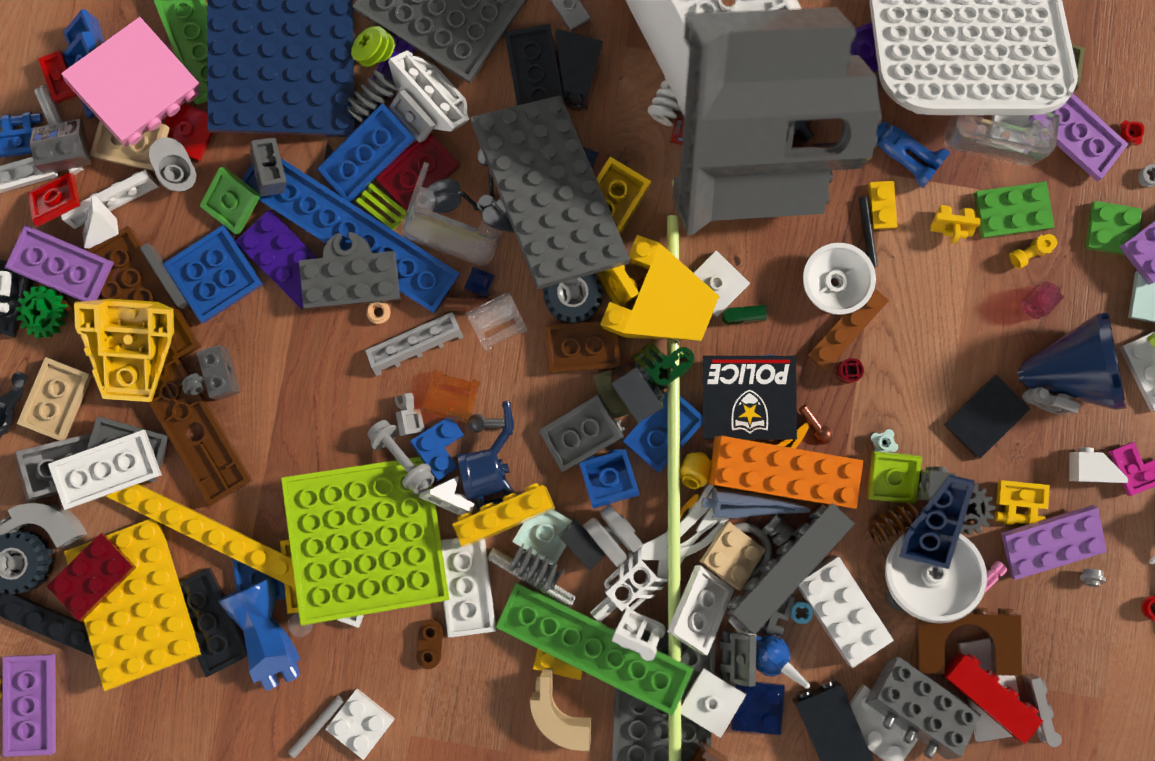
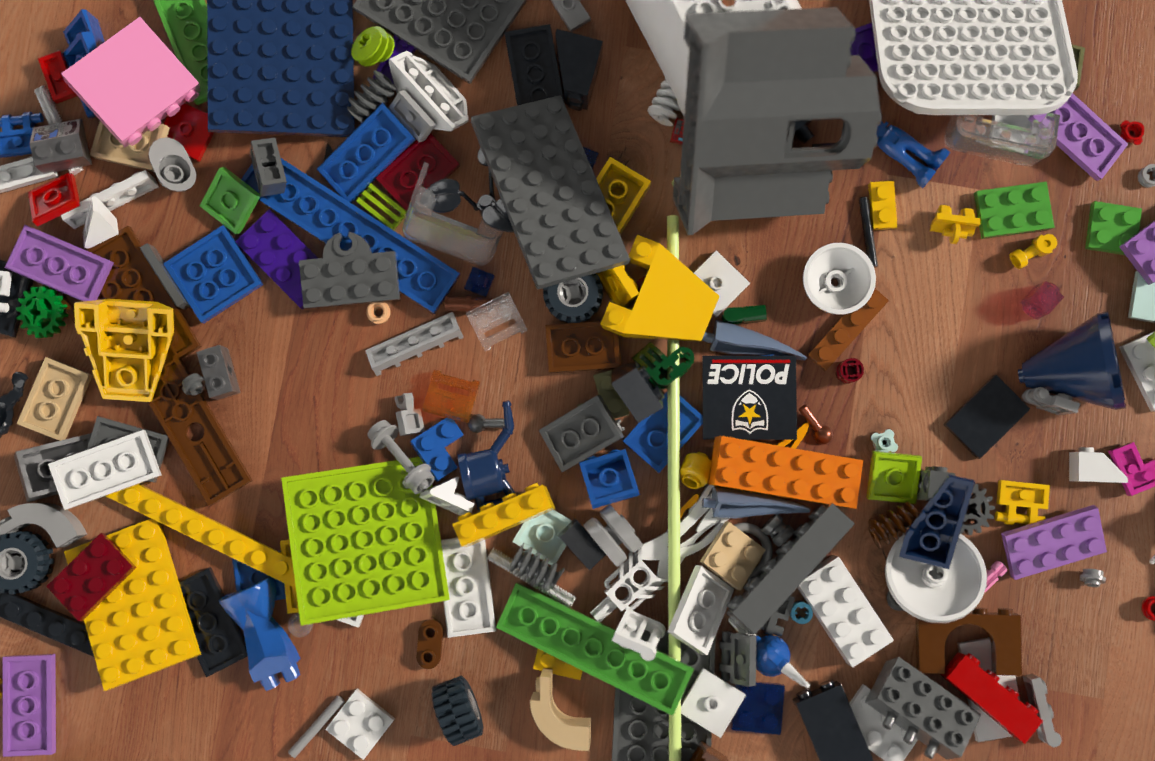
none -> black wheel [432,676,483,746]
none -> sand blue piece [702,320,807,360]

